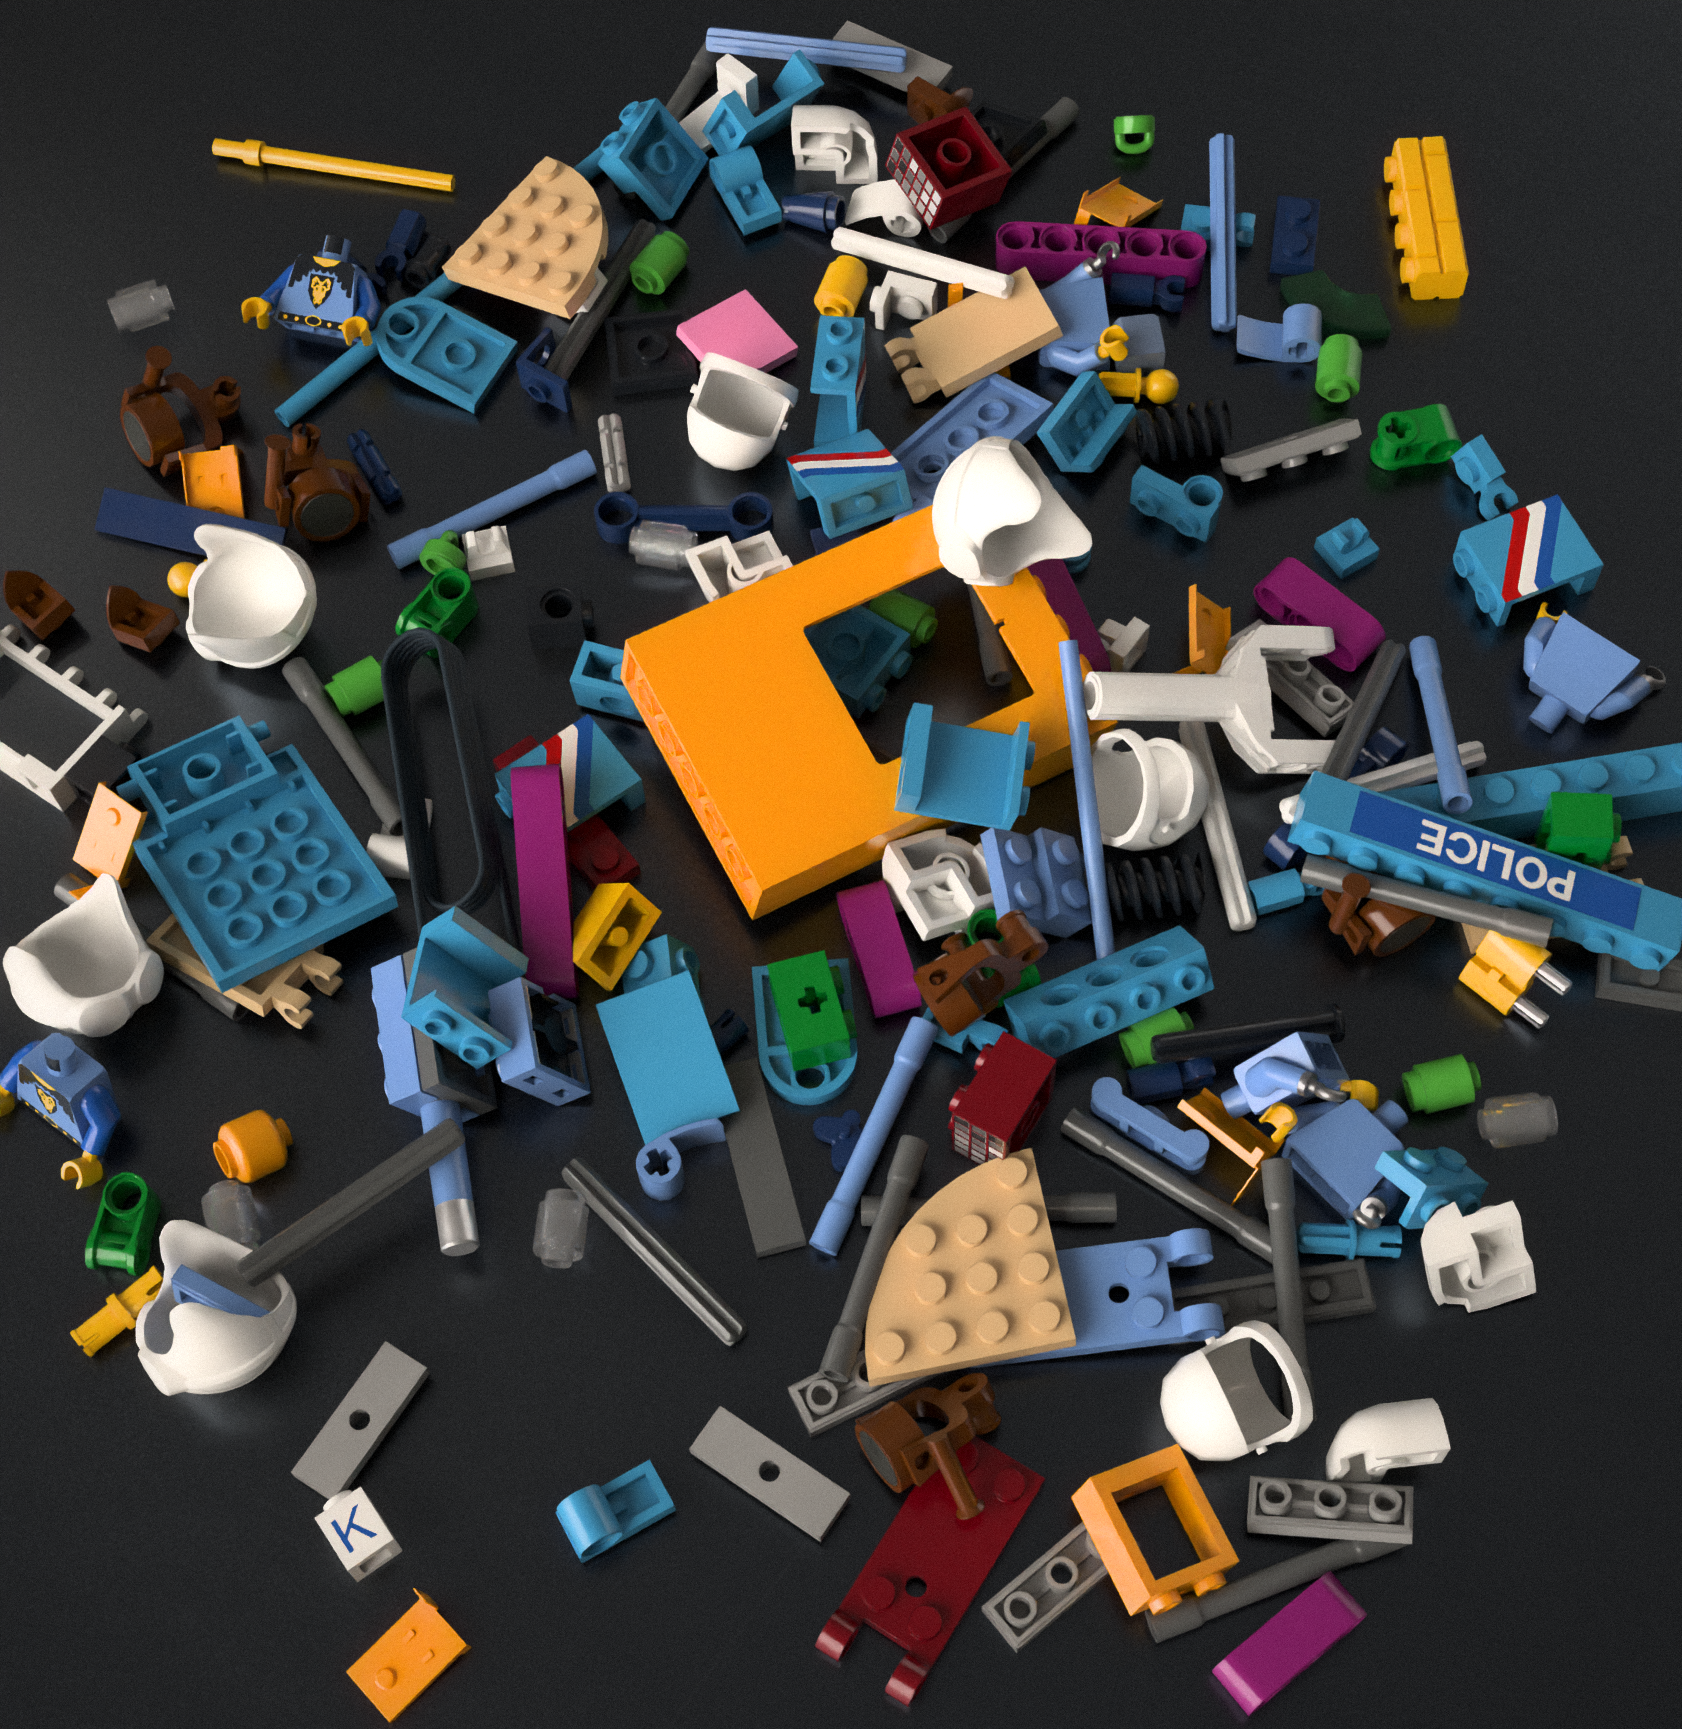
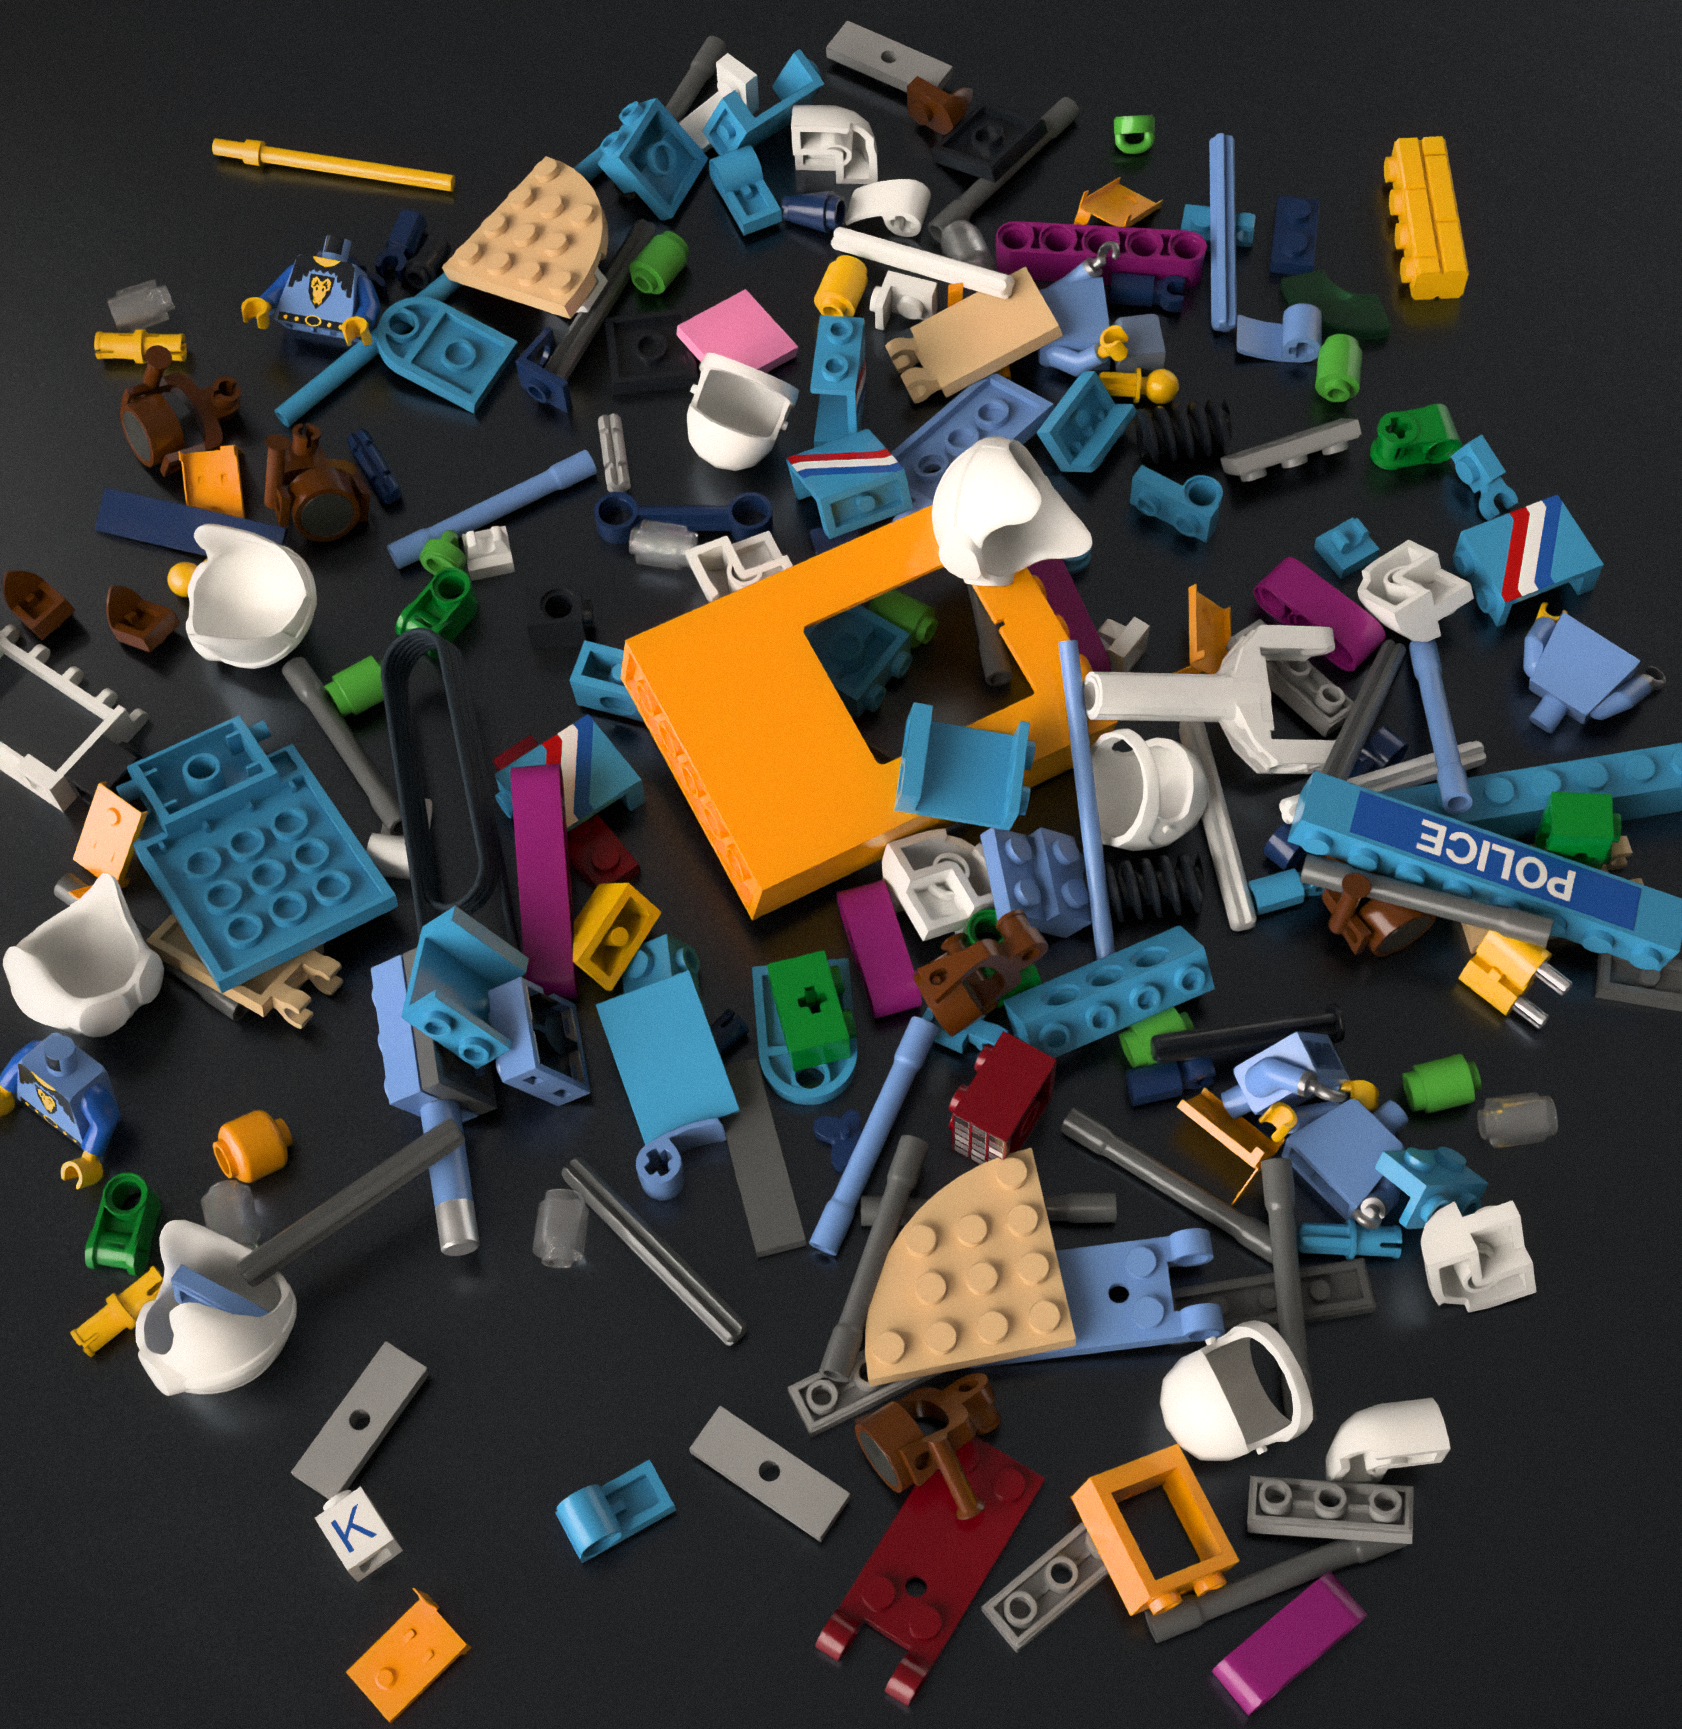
medium blue axle [705,27,907,73] -> none
dark red brick [885,106,1012,230] -> none
medium blue plate [1090,1077,1209,1175] -> none
none -> yellow pin [94,329,187,364]
none -> clear brick [941,220,994,270]
none -> white brick [1357,540,1474,642]

